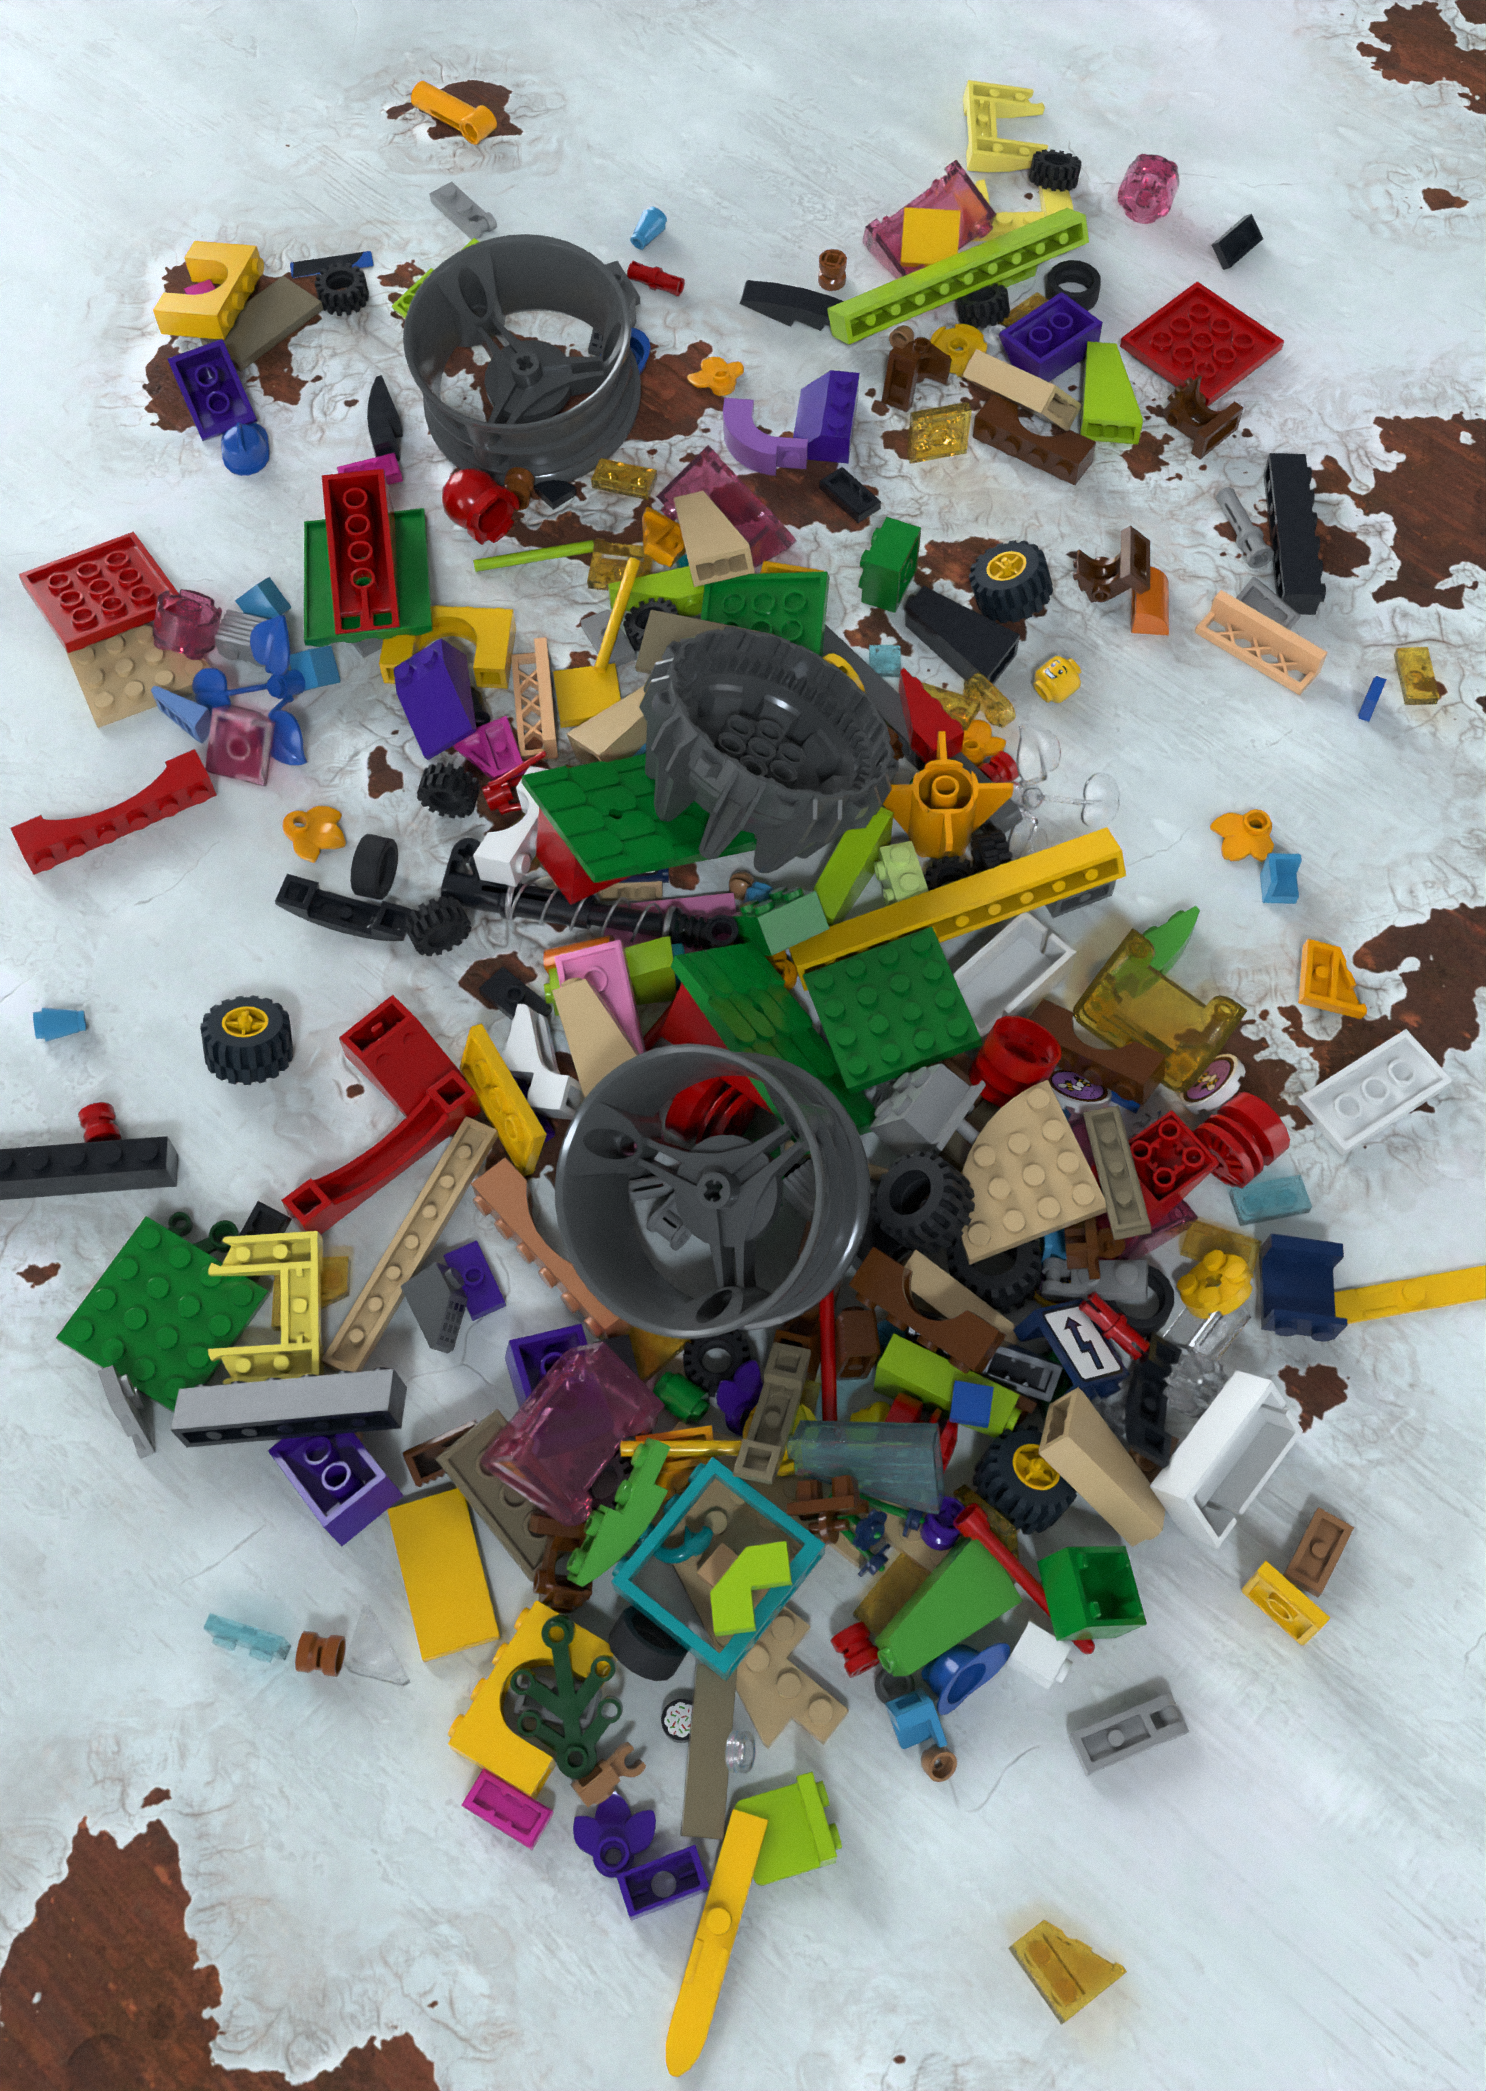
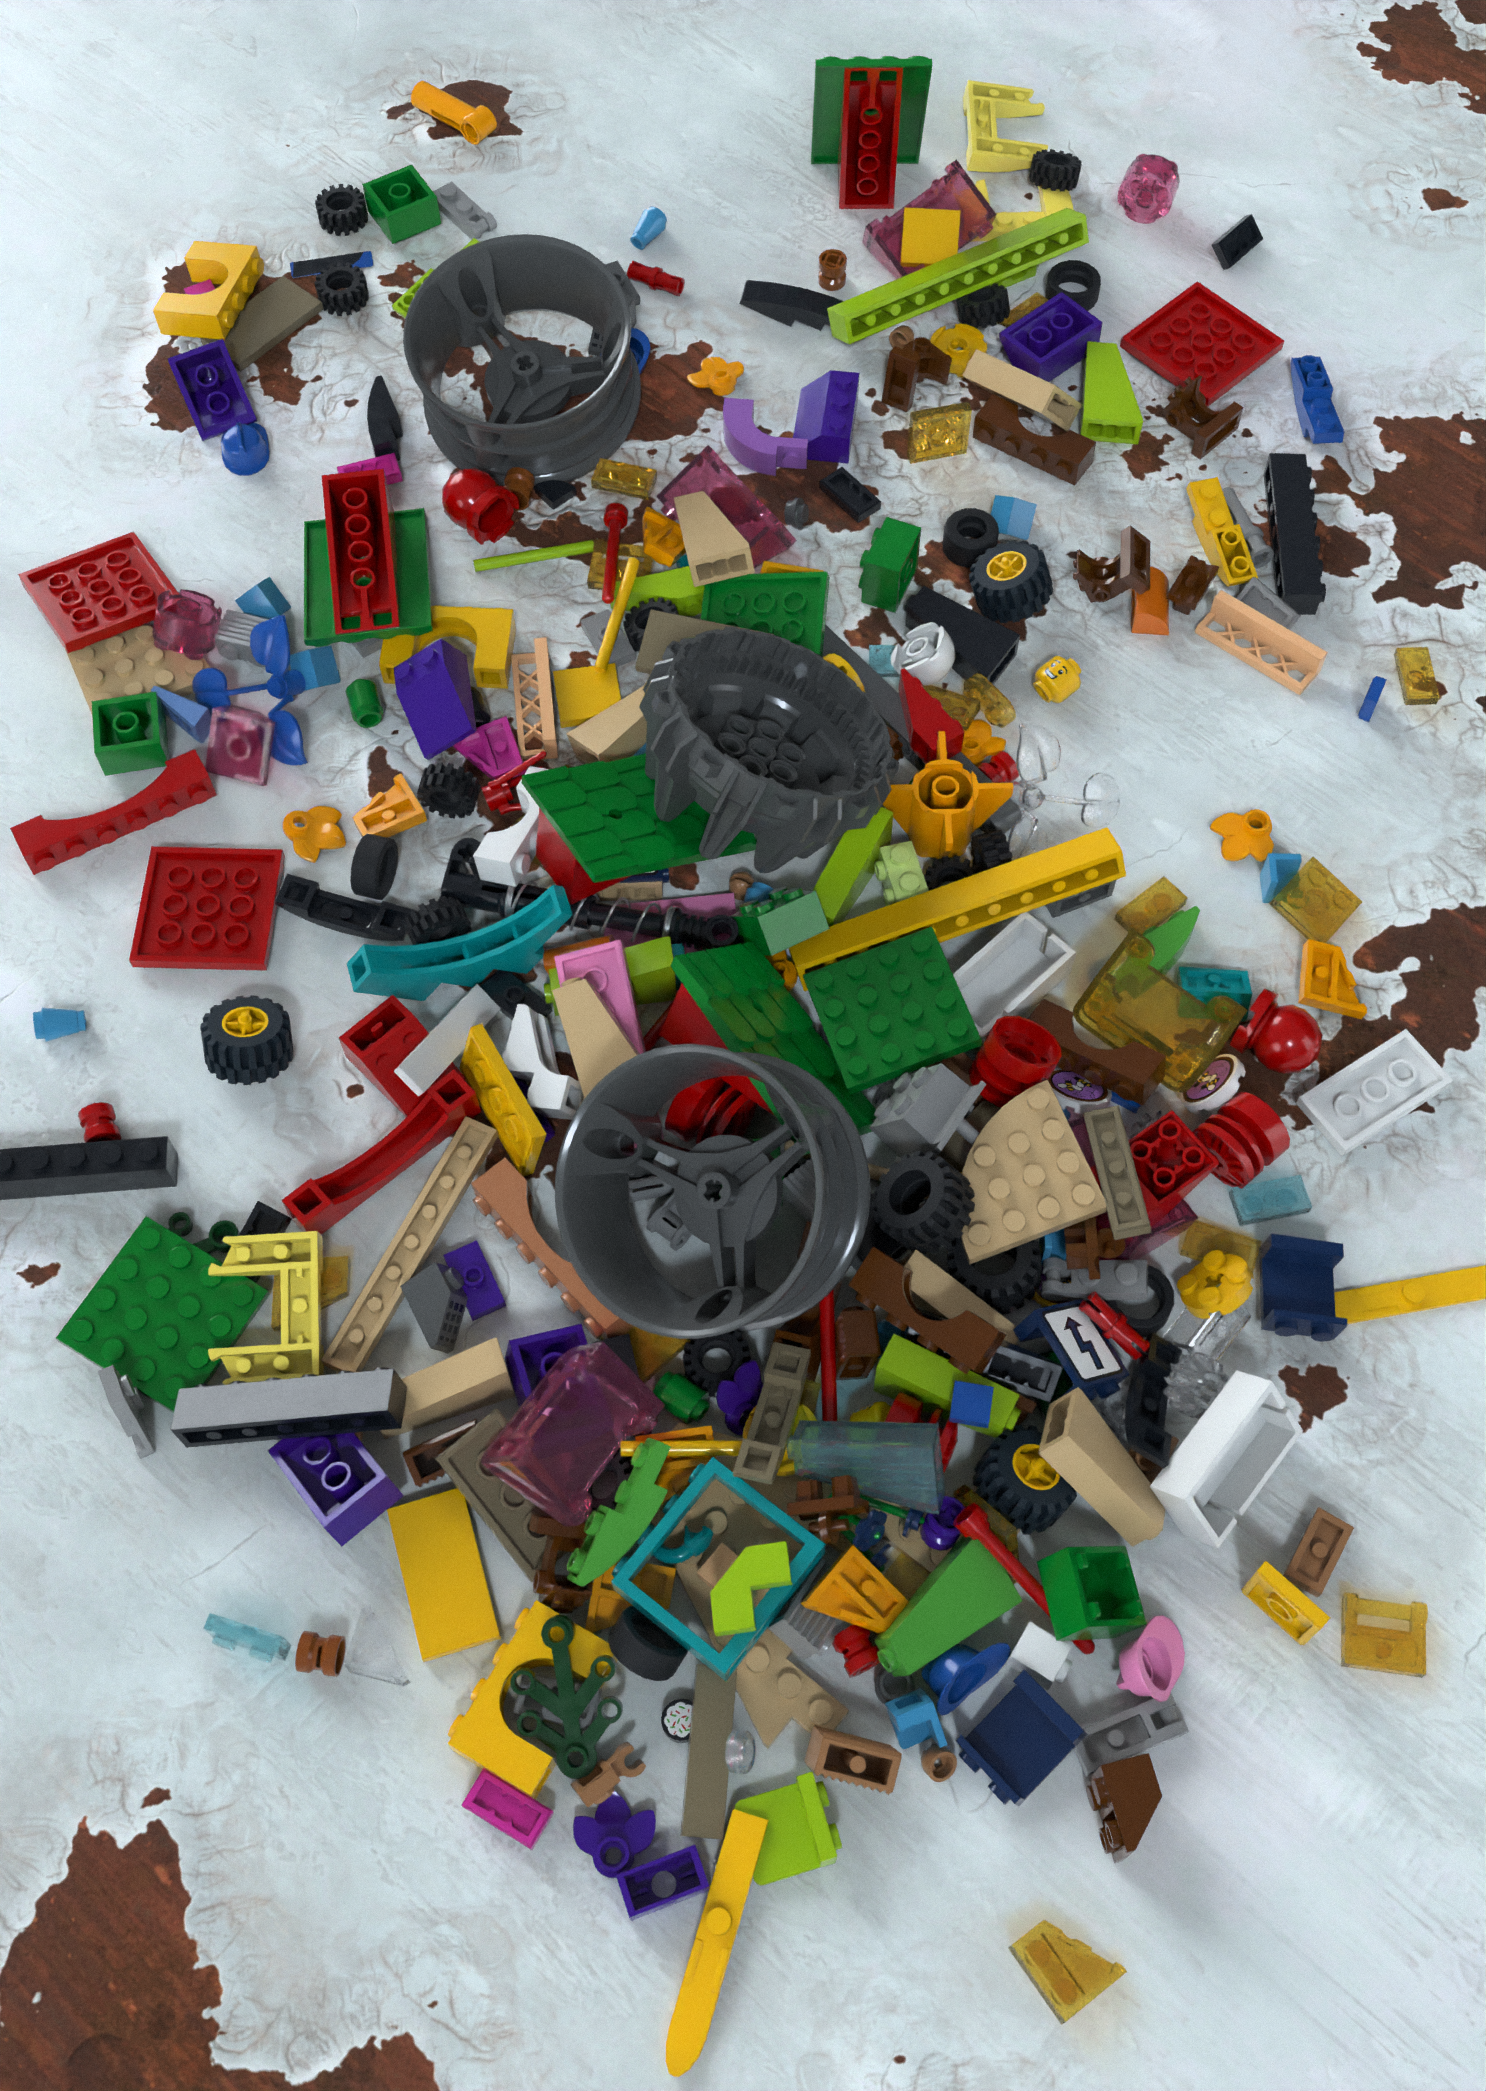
none -> green brick [91,692,169,776]
none -> red plate [129,846,285,971]
none -> black tyre [315,184,368,236]
none -> green brick [345,679,383,728]
none -> teal arch [346,885,573,1001]
none -> light orange wing [353,773,427,838]
none -> green brick [362,164,441,244]
none -> tan slope [380,1337,515,1439]
none -> white tile [394,984,501,1097]
none -> light orange wing [585,1559,677,1633]
none -> red piece [602,503,628,604]
none -> light grey brick [768,1560,844,1660]
none -> dark grey plate [784,498,809,529]
none -> light orange wing [801,1545,909,1633]
none -> medium nougat brick [804,1725,902,1795]
none -> piece [811,56,933,209]
none -> white cylinder [891,622,955,686]
none -> black tyre [942,508,999,568]
none -> dark blue panel [956,1669,1087,1806]
none -> dark azure panel [991,495,1037,540]
none -> reddish brown slope [1086,1753,1162,1863]
none -> clear yellow plate [1114,876,1188,941]
none -> bright pink piece [1116,1615,1185,1702]
none -> reddish brown hips [1166,555,1219,615]
none -> teal bracket [1177,966,1252,1022]
none -> yellow slope [1186,477,1258,587]
none -> red tile [1230,989,1323,1074]
none -> clear yellow plate [1269,856,1362,943]
none -> blue slope [1290,355,1345,444]
none -> clear yellow plate [1341,1592,1428,1678]

